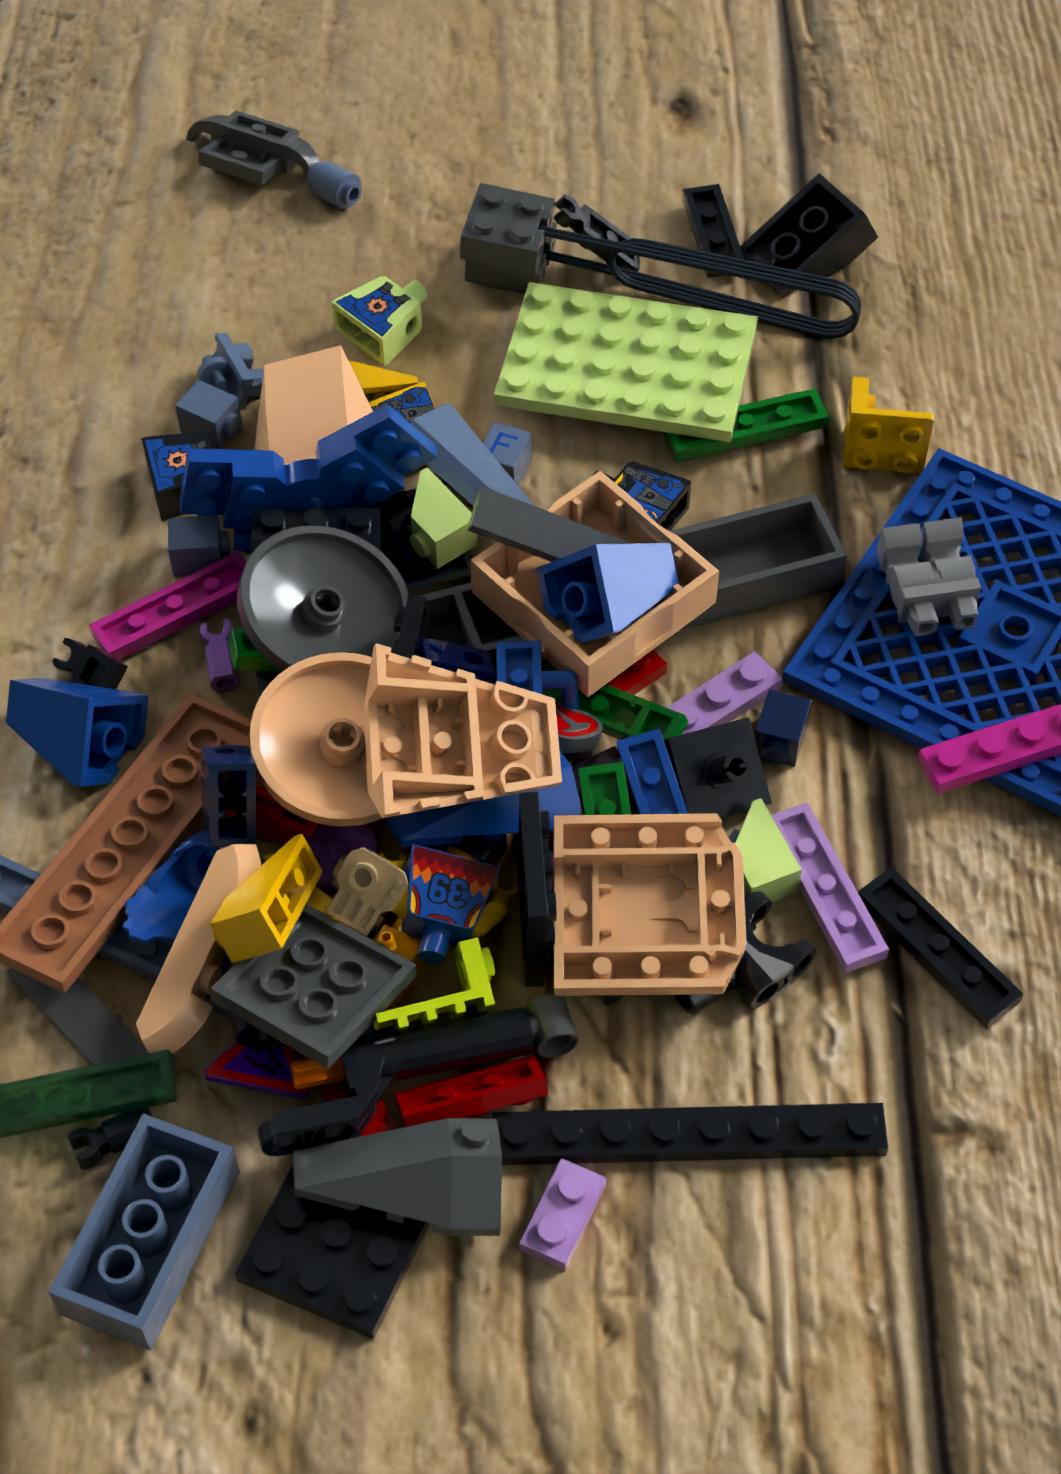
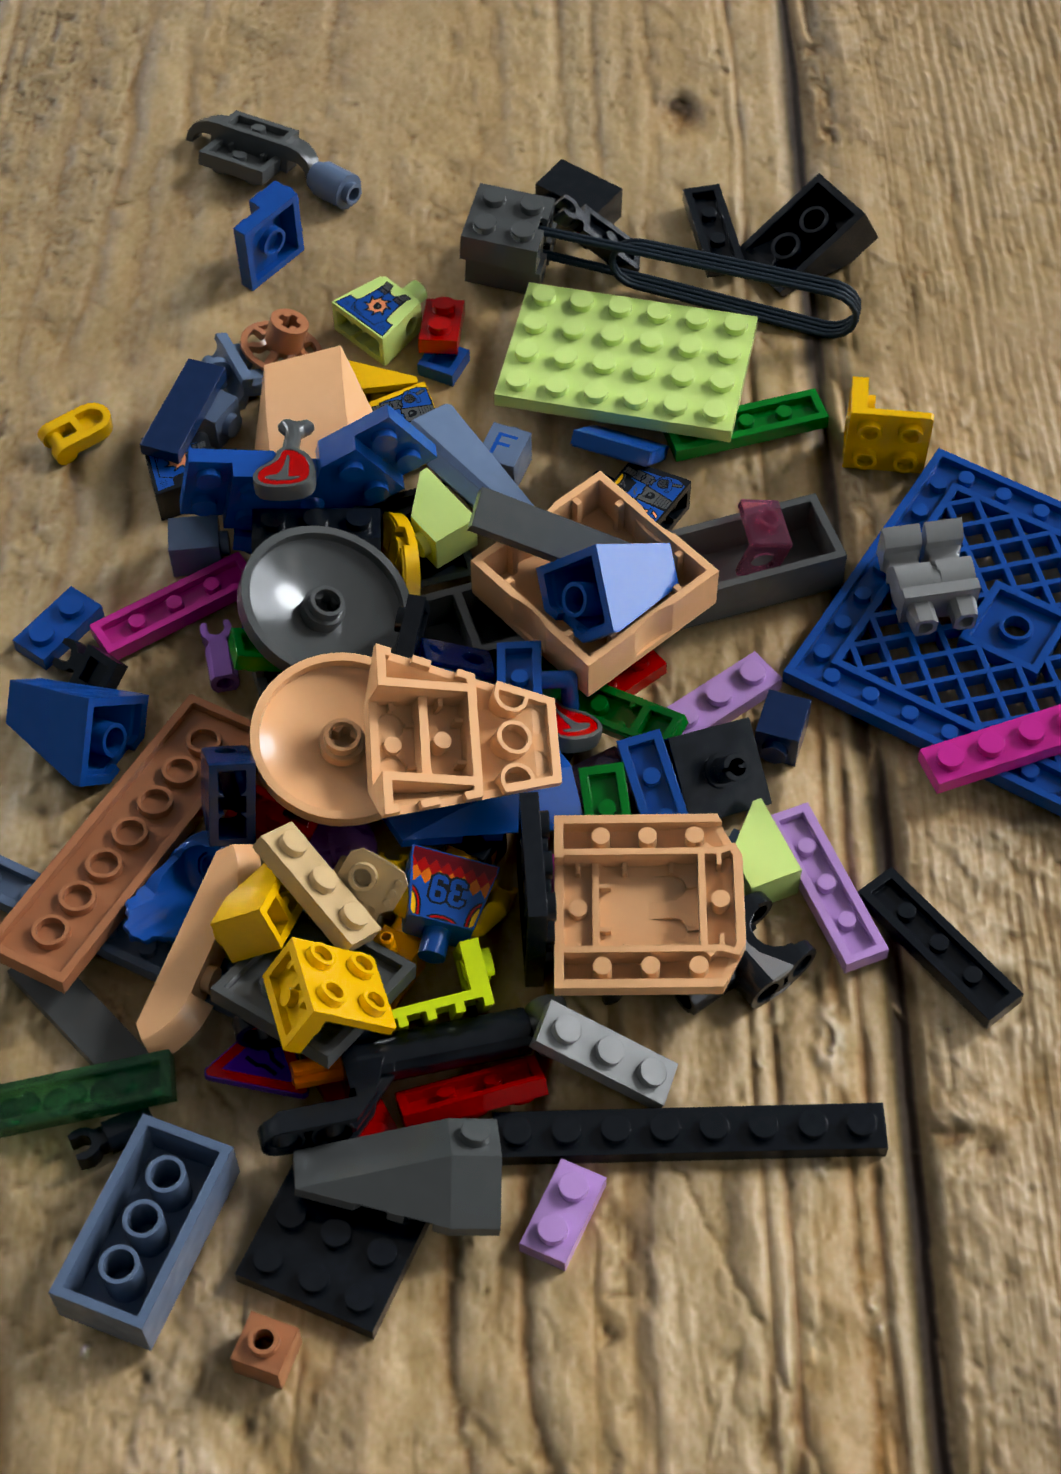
none -> blue plate [12,586,105,670]
none -> yellow plate [38,403,113,465]
none -> dark blue tile [140,358,227,463]
none -> nougat plate [230,1311,303,1390]
none -> blue plate [233,180,304,291]
none -> nougat wheel [240,309,322,371]
none -> tan plate [252,821,382,951]
none -> dark grey piece [253,419,317,501]
none -> yellow bracket [262,937,397,1054]
none -> yellow tile [381,512,421,596]
none -> blue tile [417,347,470,387]
none -> red plate [418,297,465,354]
none -> light grey plate [529,1000,678,1108]
none -> black brick [535,159,622,230]
none -> blue tile [570,425,669,467]
none -> clear pink bracket [735,499,793,576]

